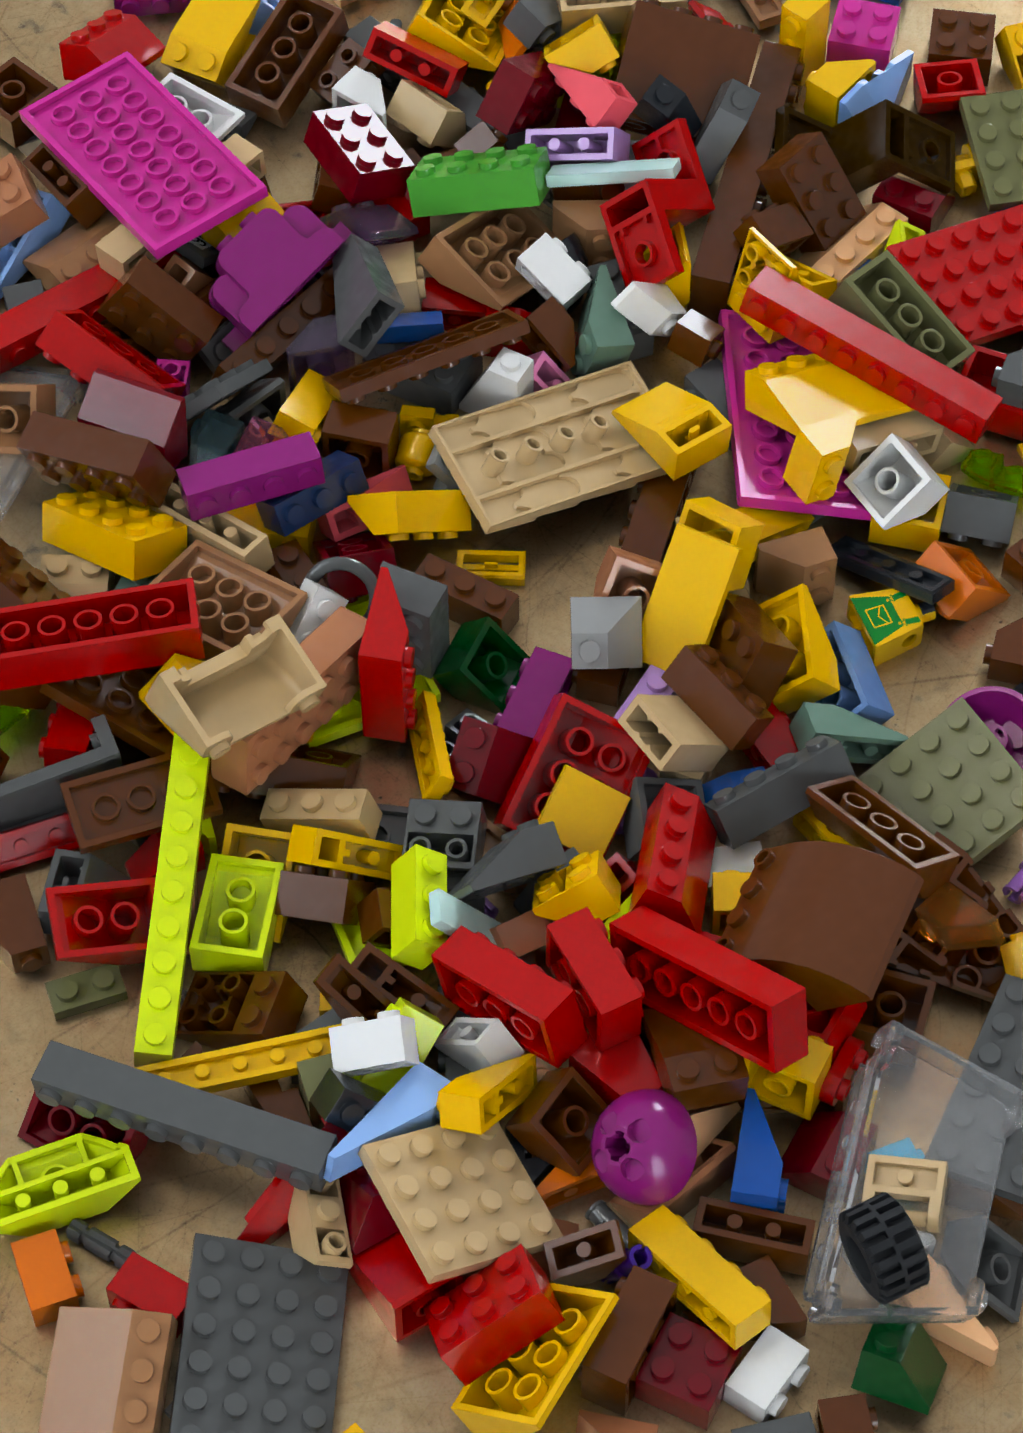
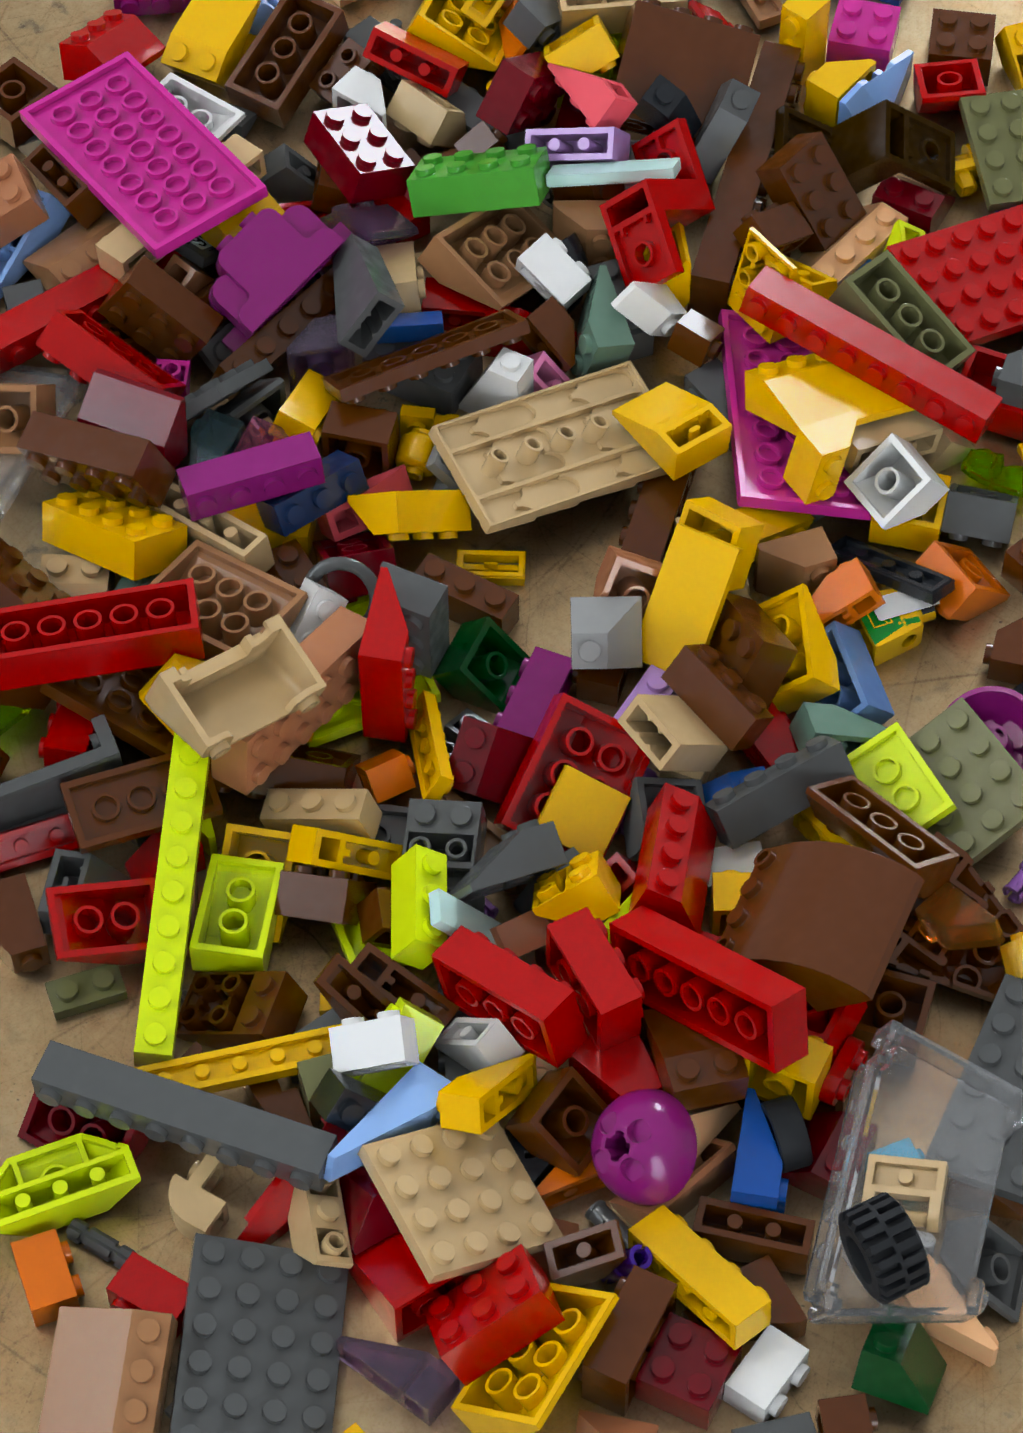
none -> tan brick [168,1154,229,1241]
none -> dark grey slope [260,143,316,201]
none -> clear purple slope [336,1336,460,1426]
none -> orange brick [355,748,416,804]
none -> black tyre [761,1094,813,1174]
none -> orange slope [811,557,886,628]
none -> neon yellow plate [847,722,957,829]
none -> white sticker [874,591,940,621]

